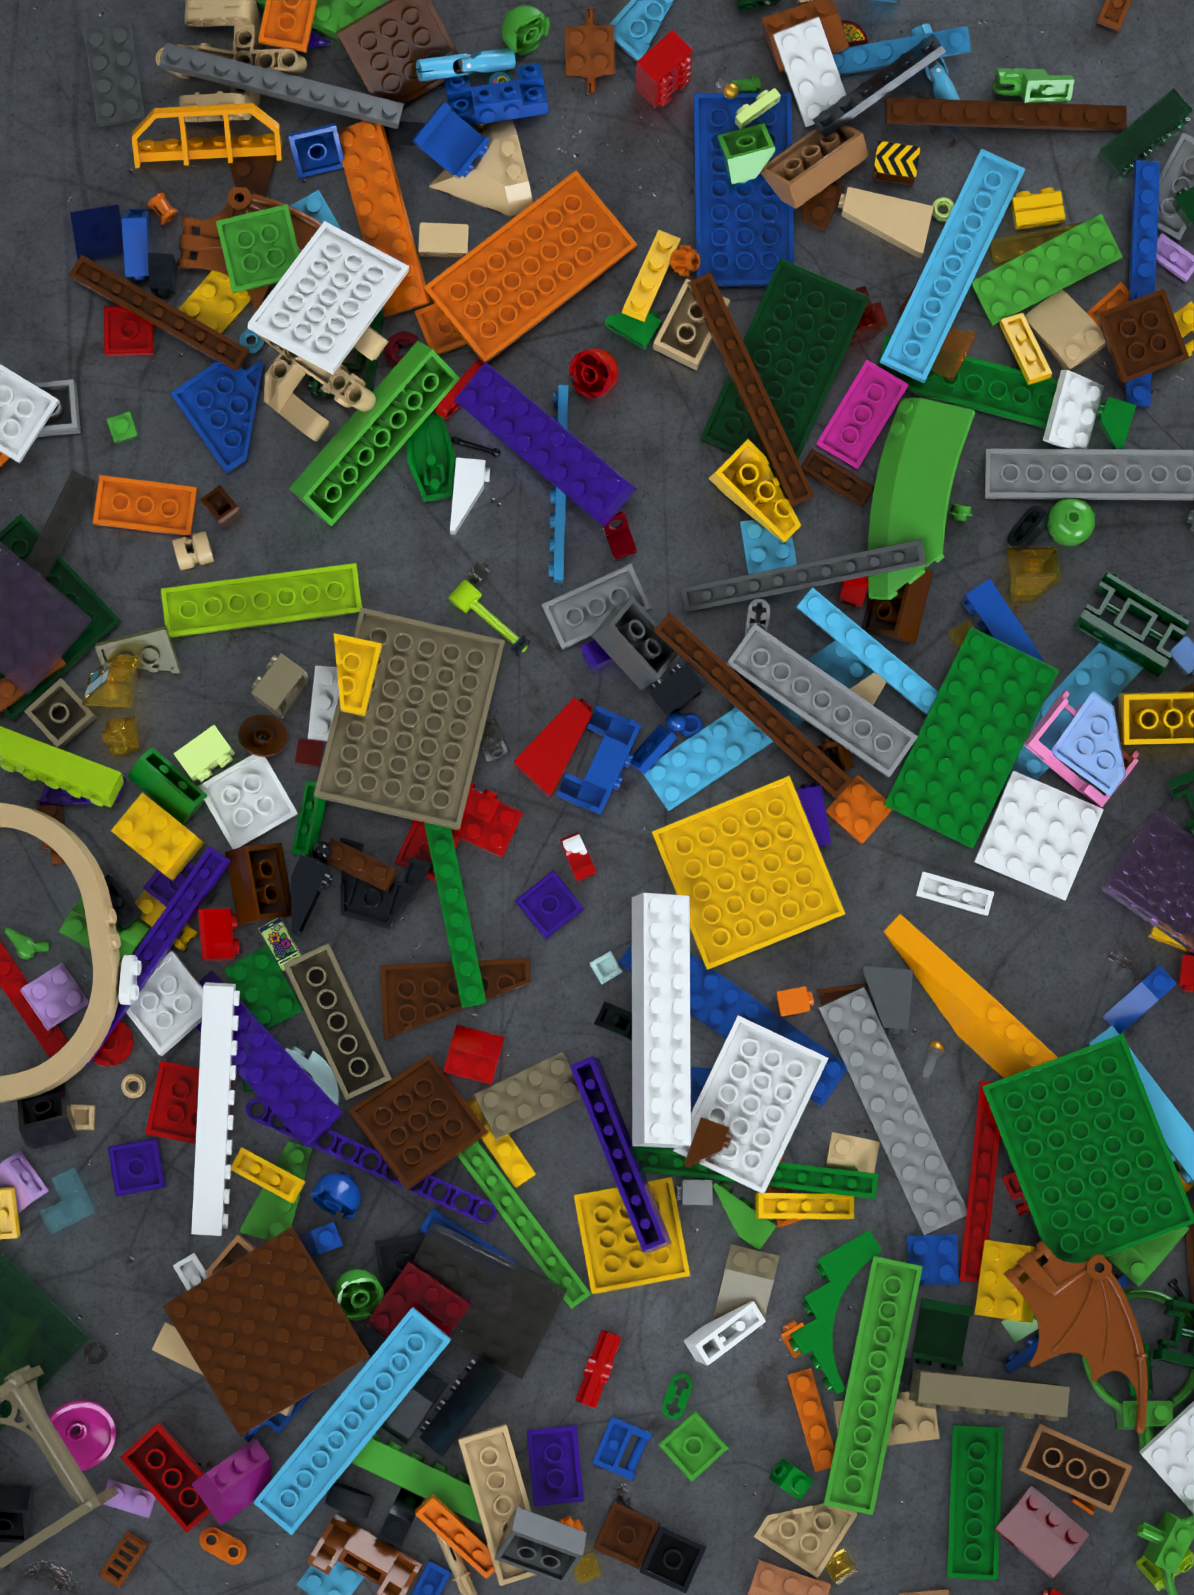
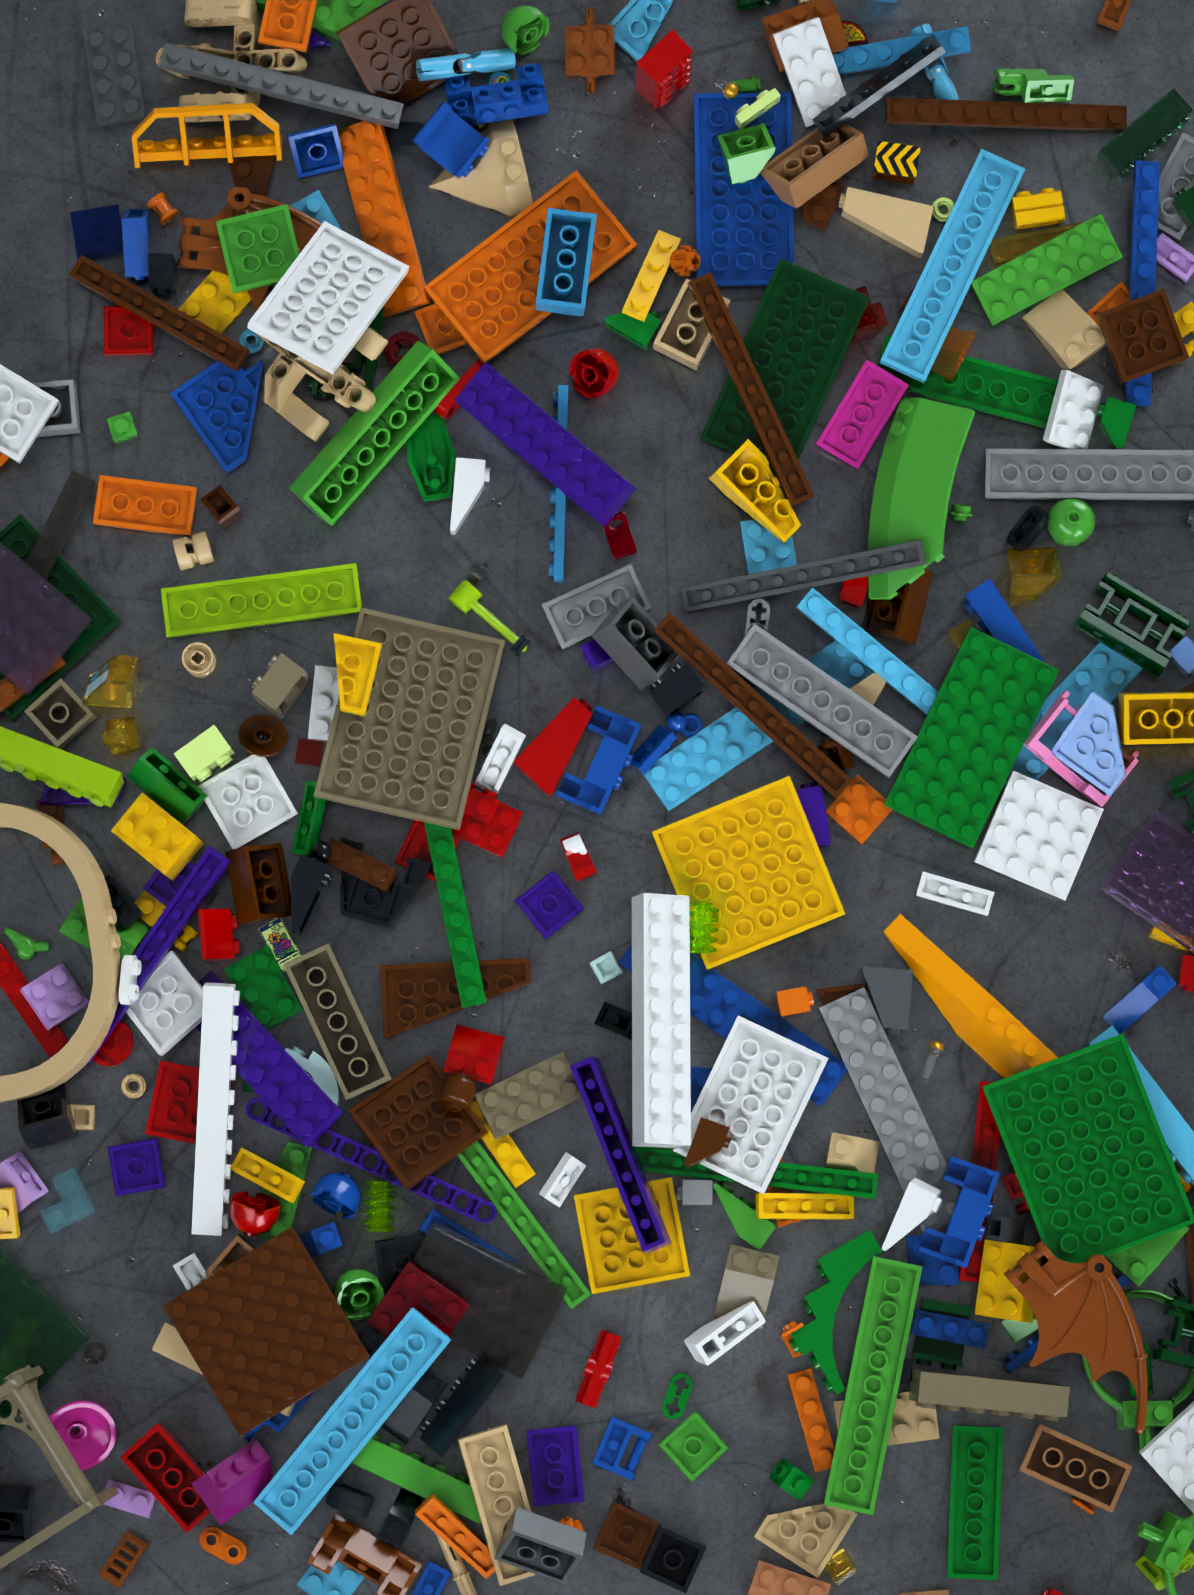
olive wing [95,626,181,674] -> none
tan panel [418,223,469,258] -> none
black hinge [451,436,501,457] -> none
clear yellow plate [573,1551,602,1585] -> none
reddish brown tile [801,448,874,509] -> none
slope [994,1485,1090,1579] -> none
yellow plate [999,313,1052,385] -> none
none -> tan wheel [182,642,217,678]
none -> red cylinder [230,1192,281,1237]
none -> clear neon green piece [362,1181,396,1232]
none -> reddish brown head [441,1073,476,1112]
none -> white plate [475,724,526,794]
none -> dark azure brick [535,208,597,317]
none -> white plate [539,1152,587,1208]
none -> clear neon green piece [689,902,720,954]
none -> white slope [881,1178,943,1251]
none -> blue plate [911,1309,990,1349]
none -> blue bracket [917,1156,1000,1268]
none -> dark grey brick [984,1215,1026,1245]

